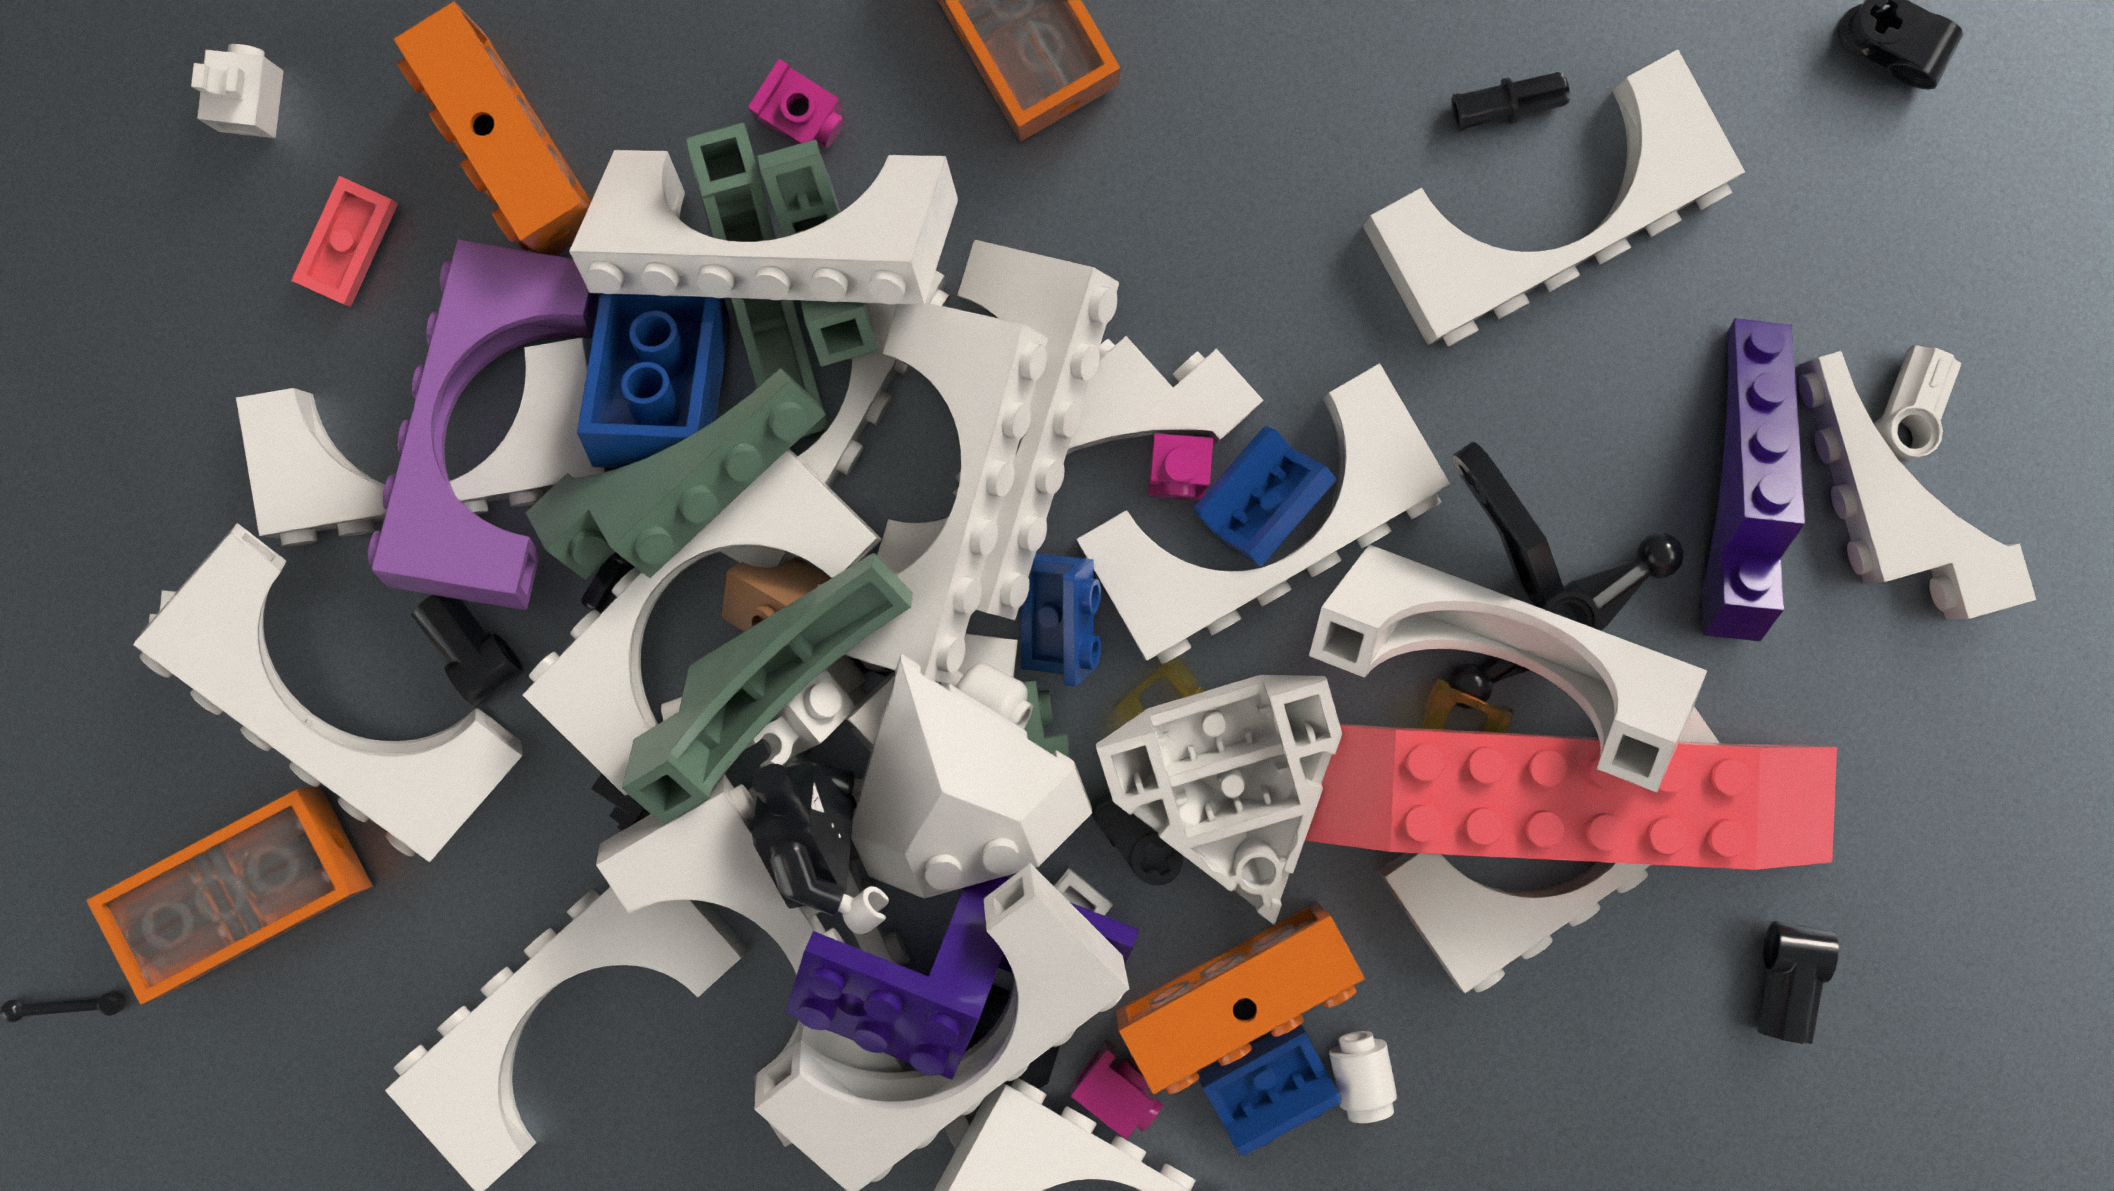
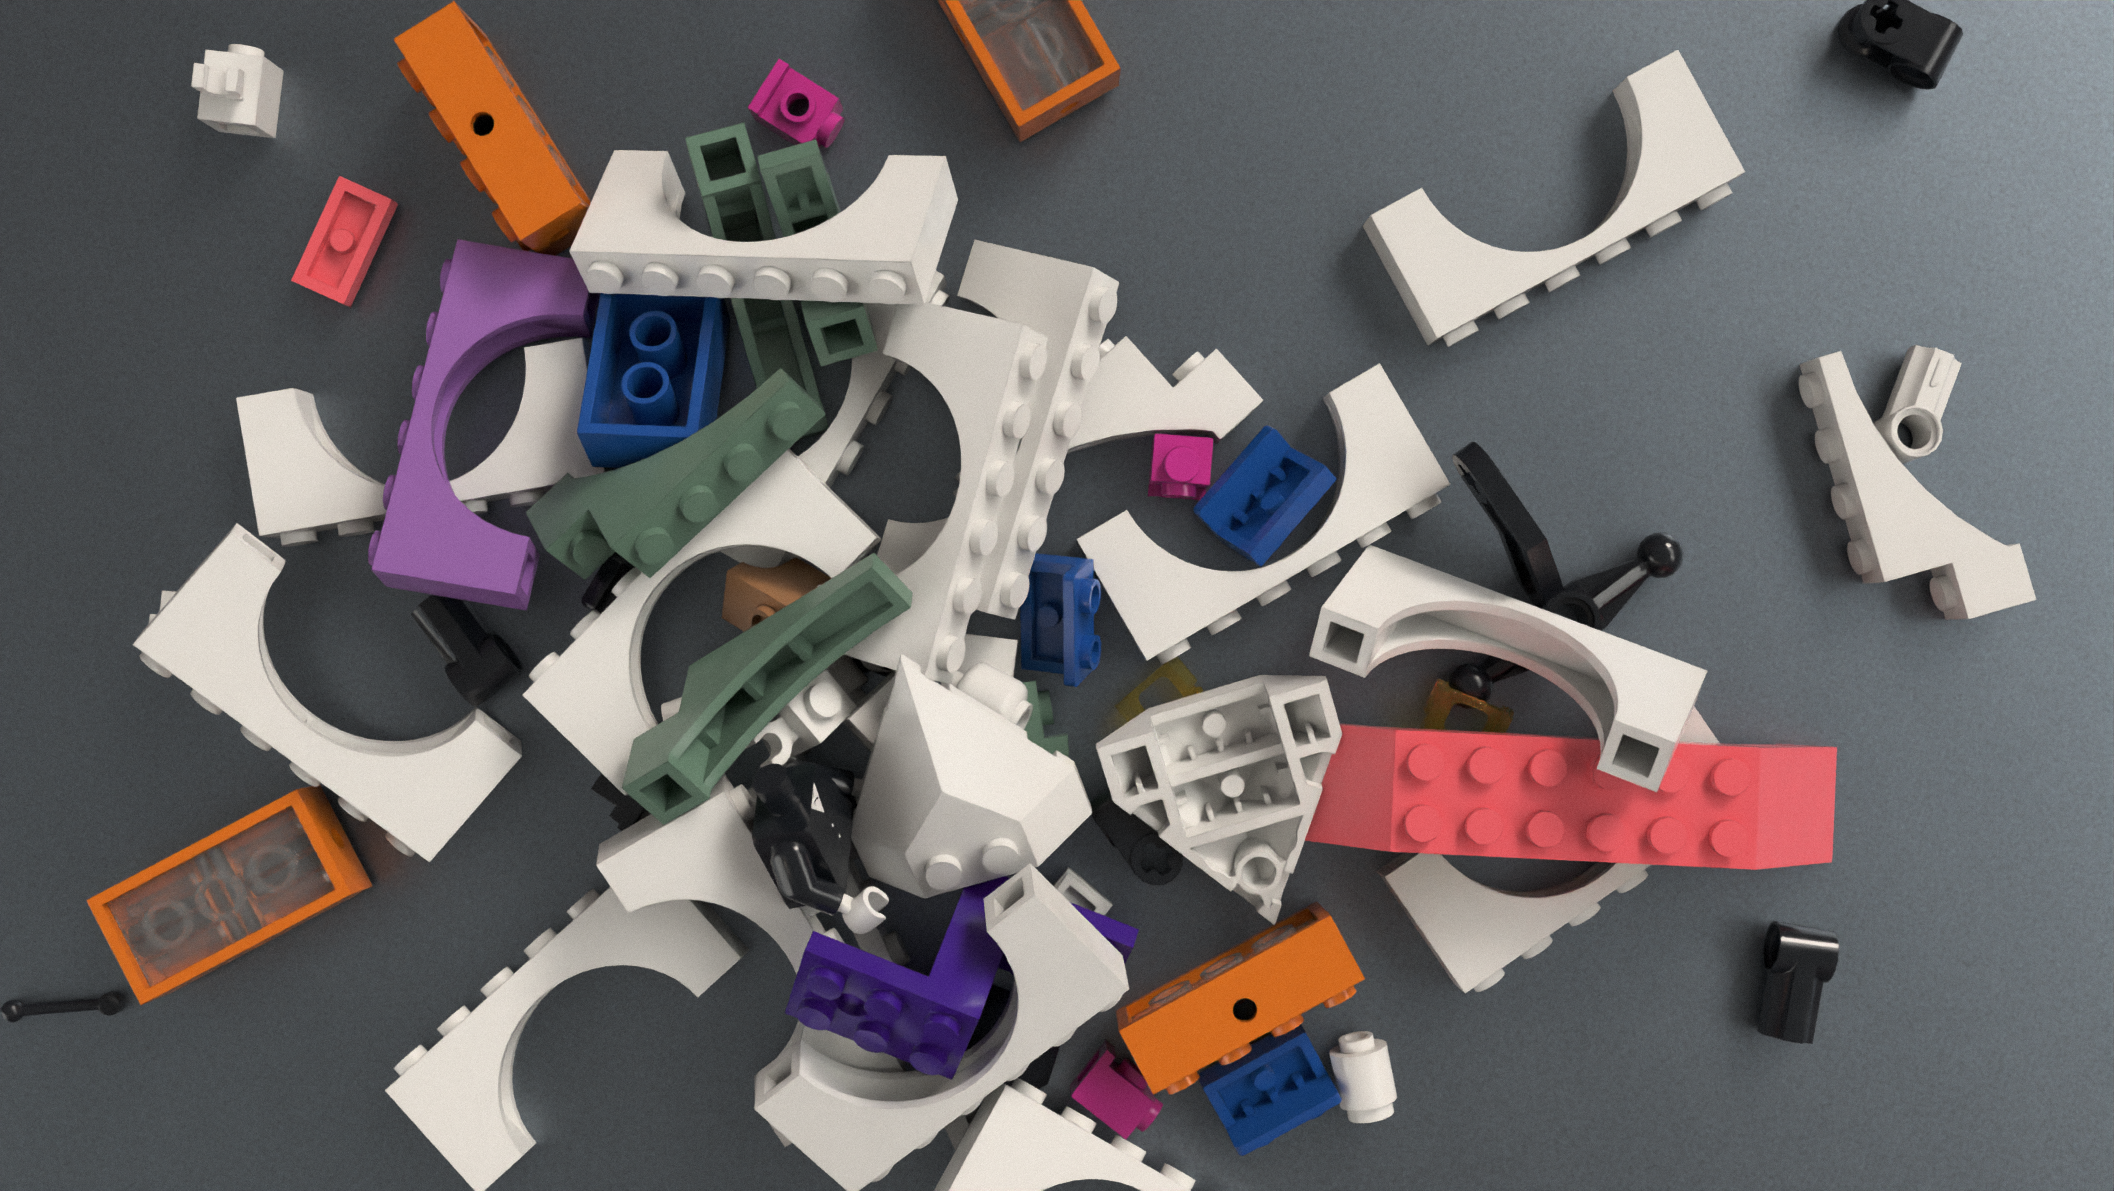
black axle [1451,72,1570,131] -> none
dark purple arch [1701,318,1805,642] -> none

